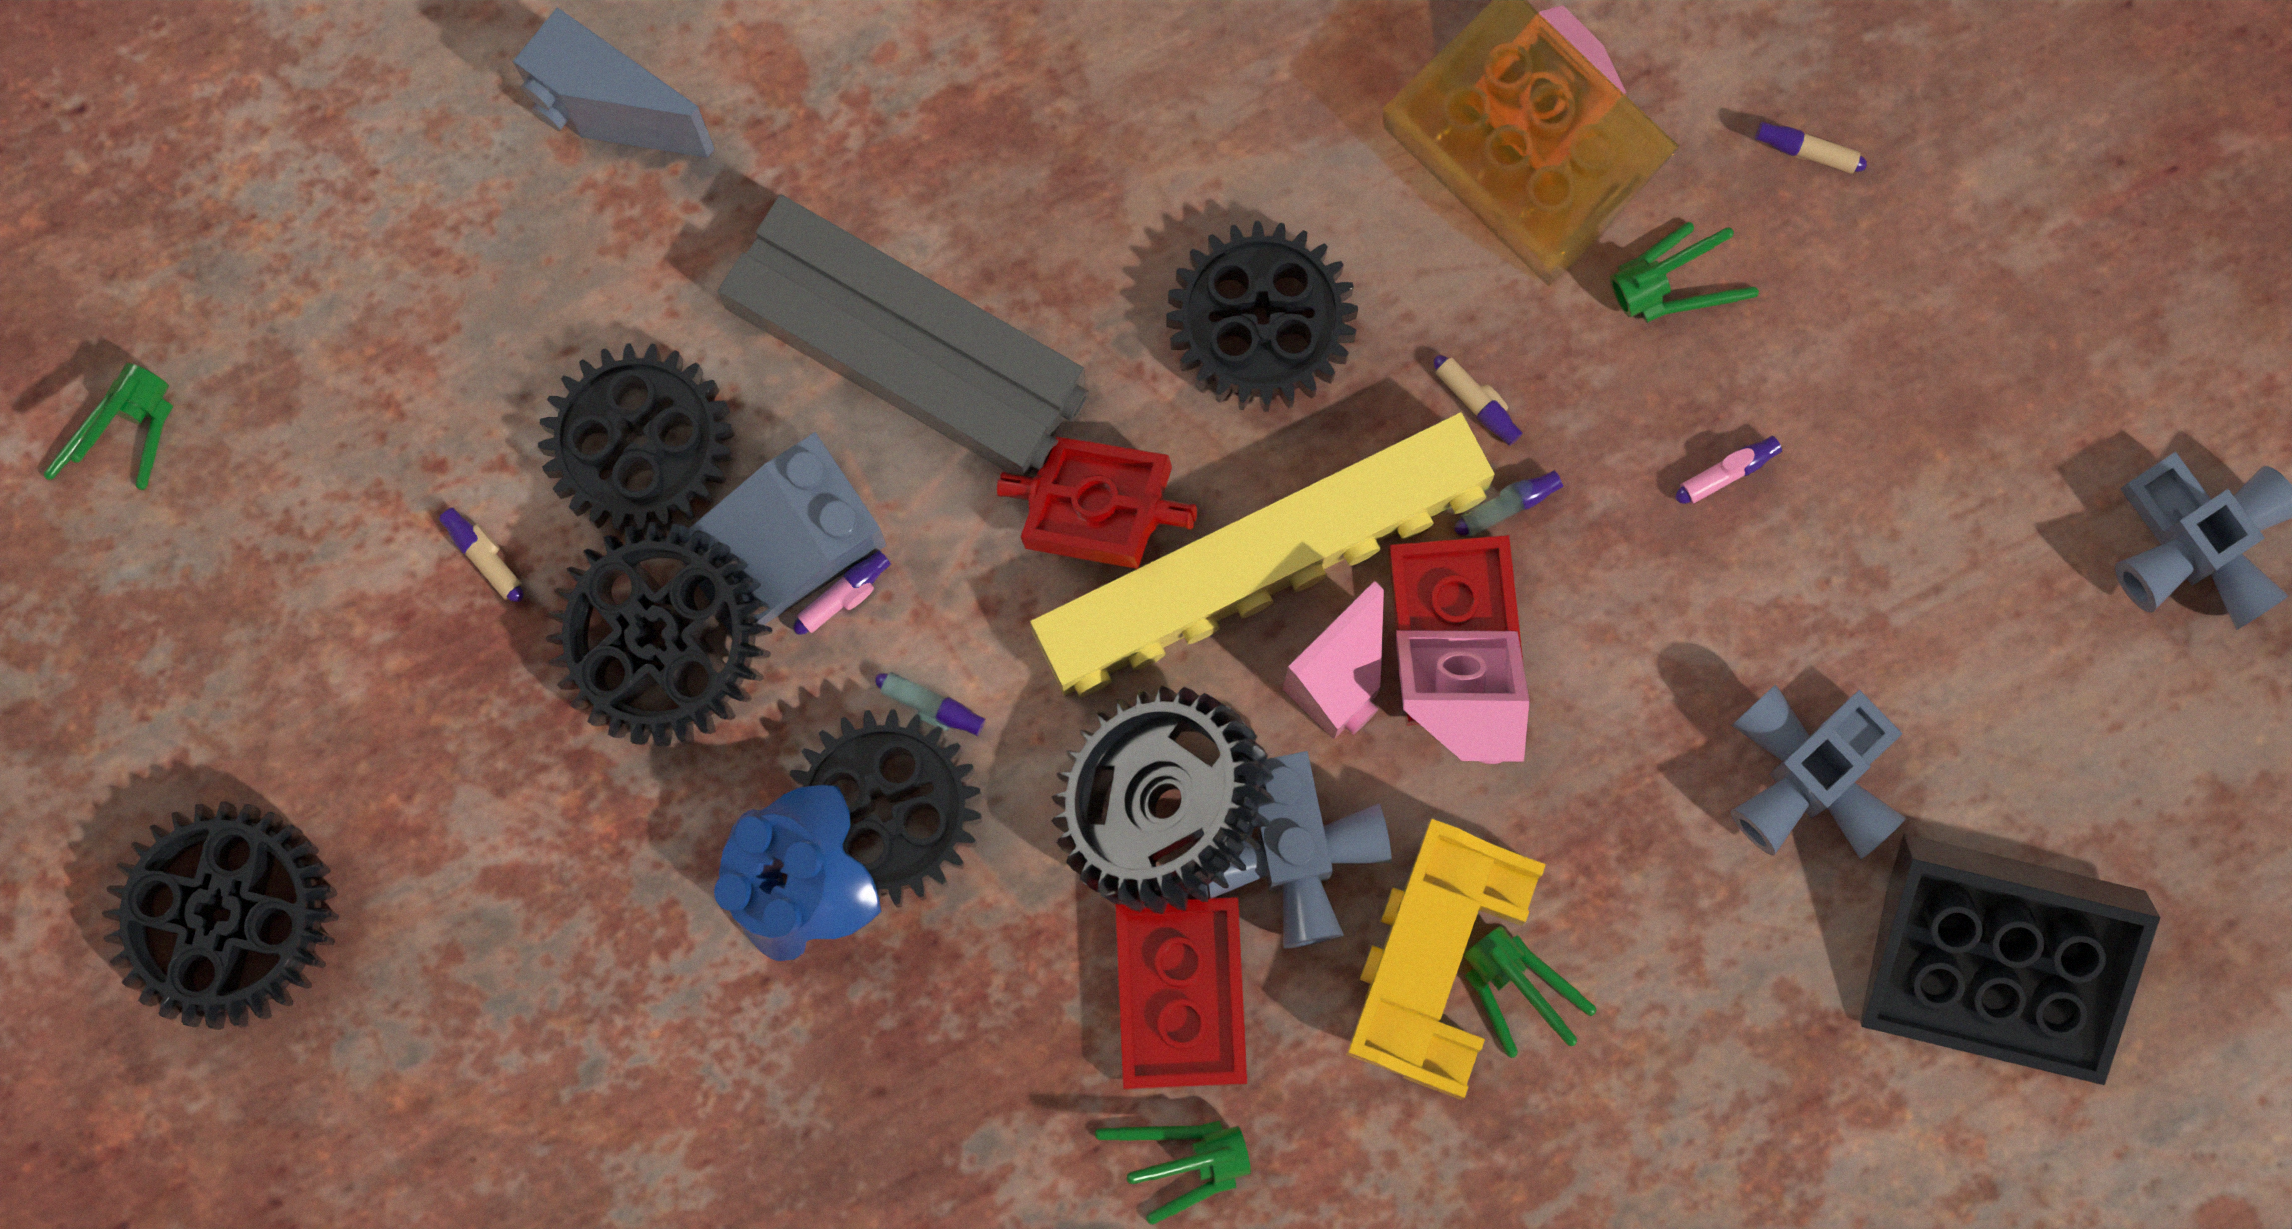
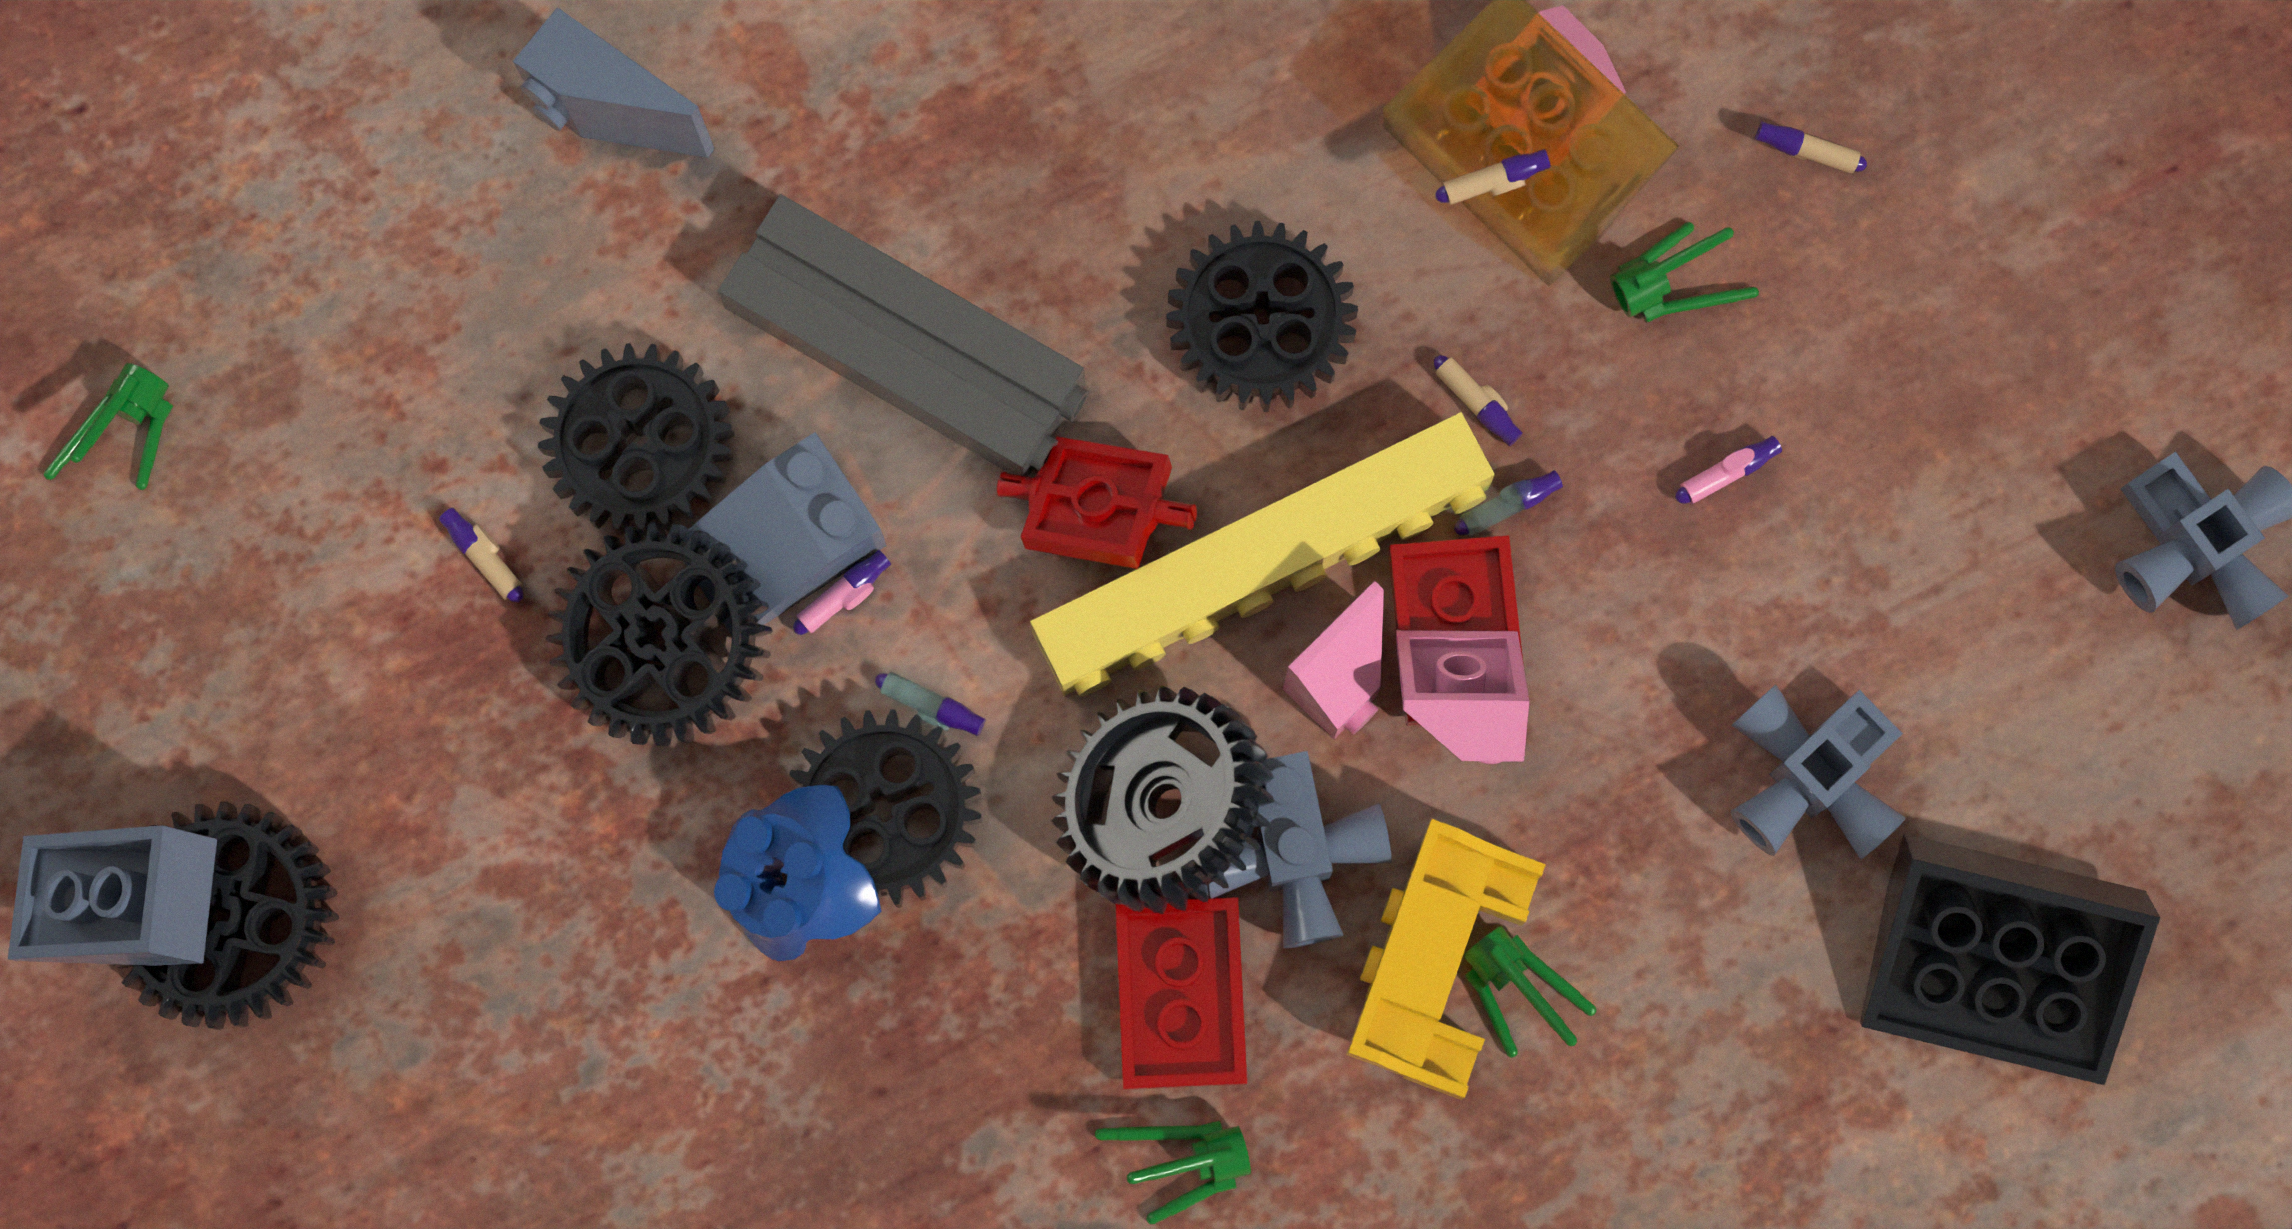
none -> sand blue slope [8,825,217,966]
none -> piece [1435,149,1551,205]

